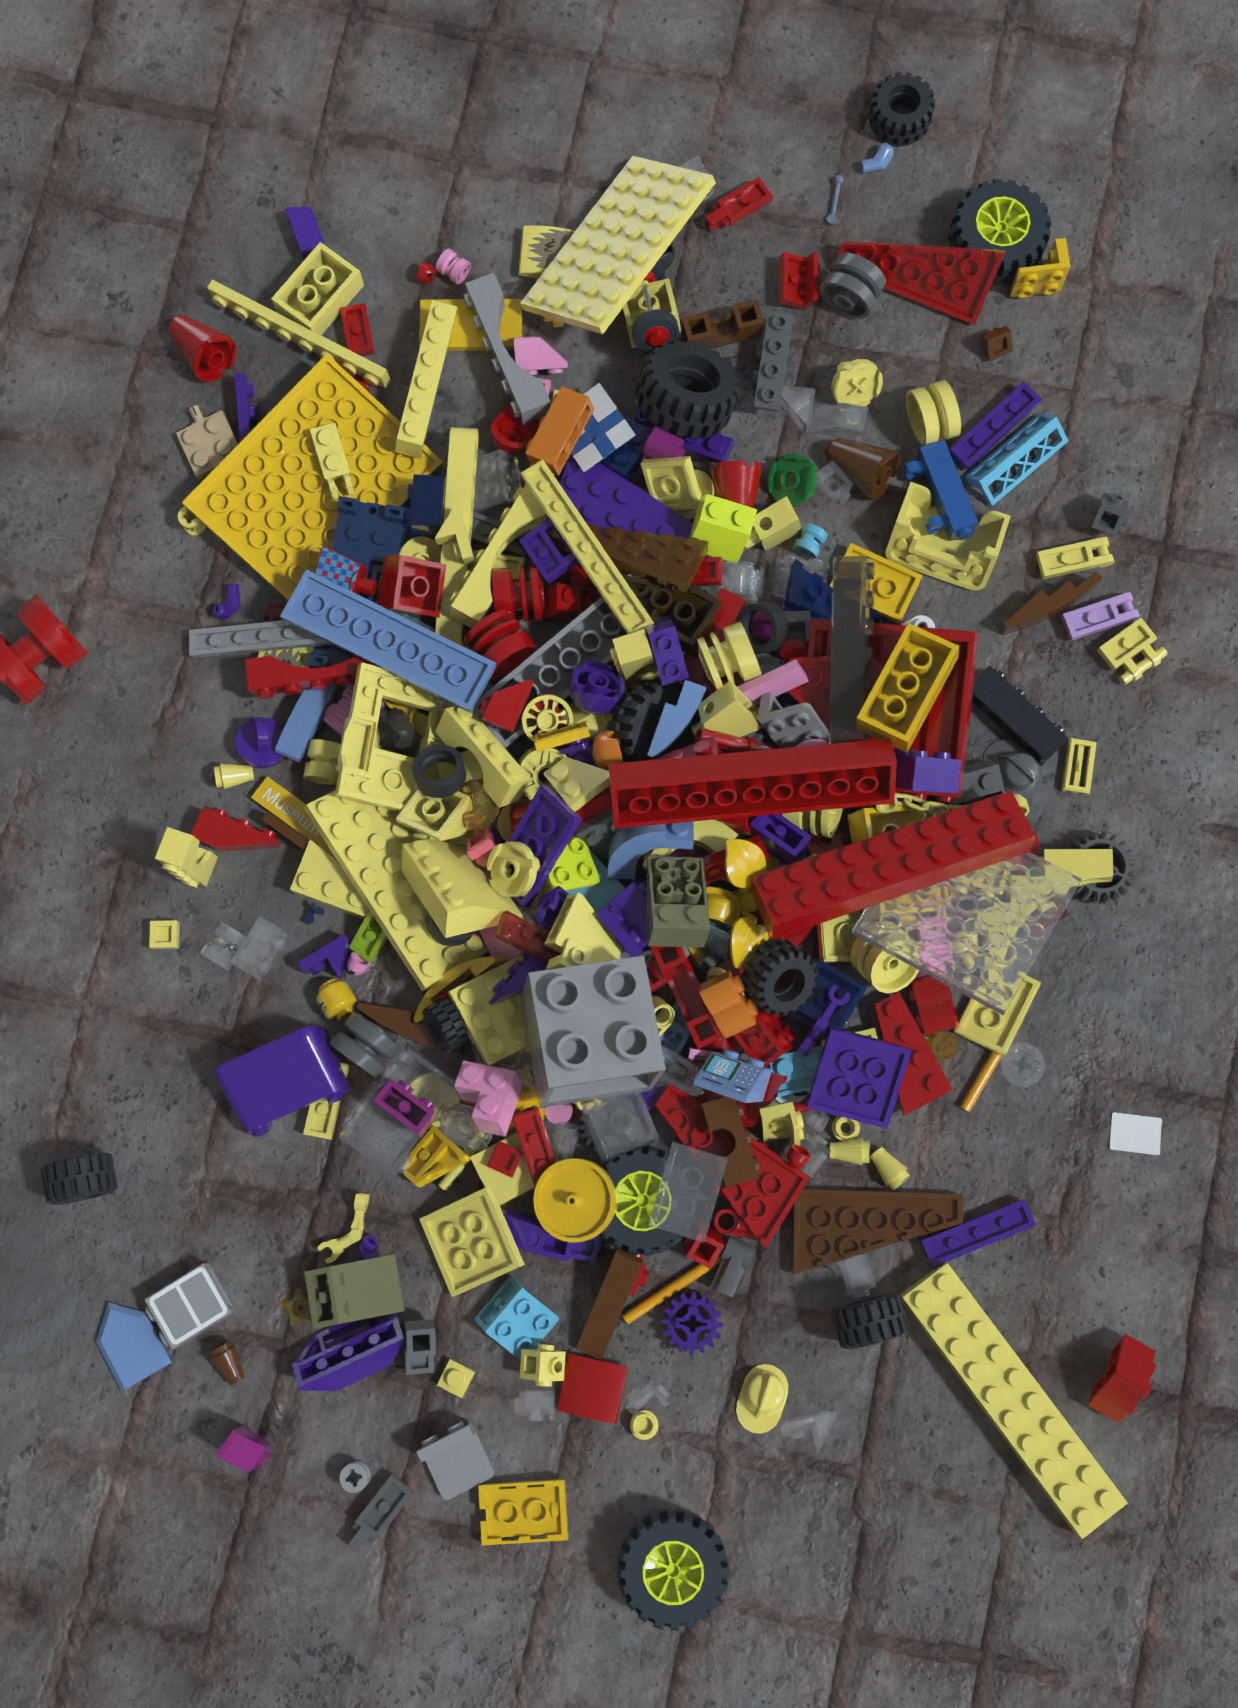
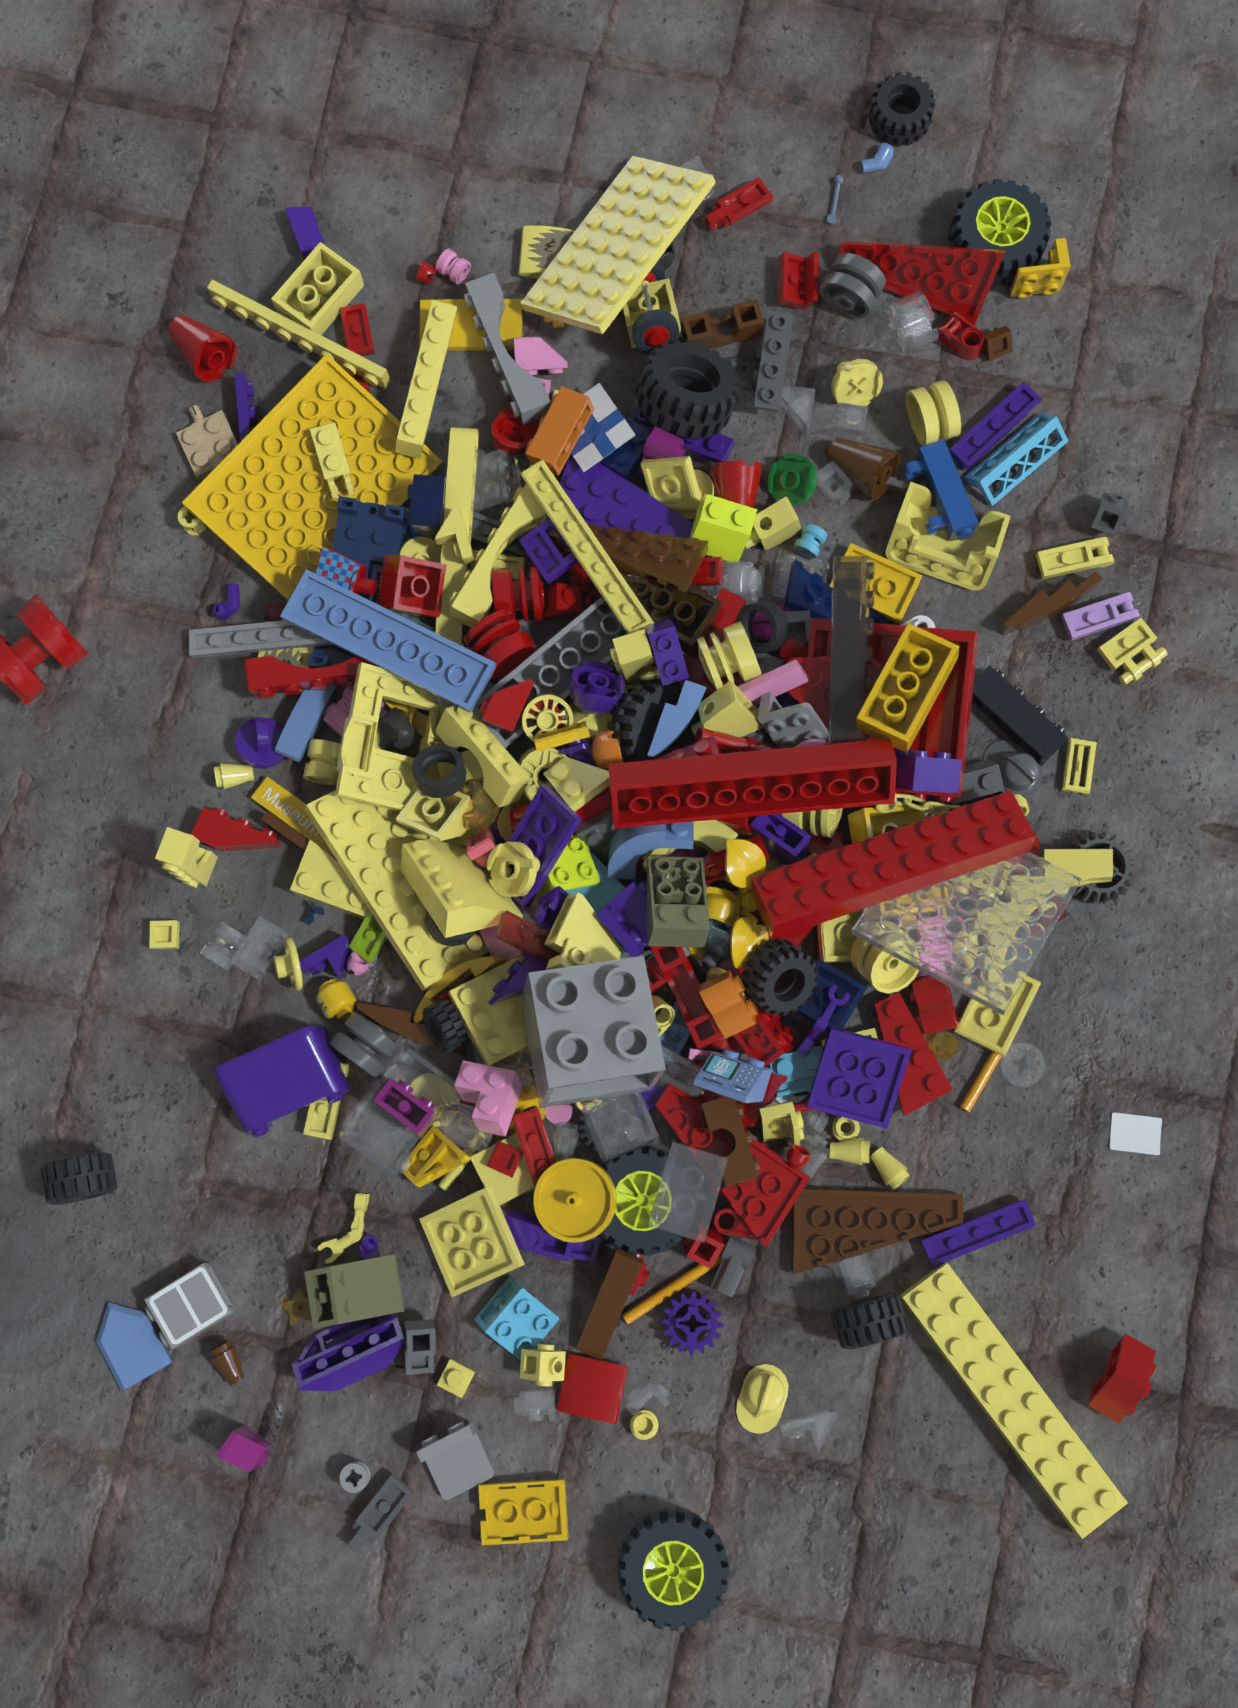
none -> light yellow piece [273,937,303,991]
none -> clear brick [886,291,939,353]
none -> red piece [934,311,984,360]

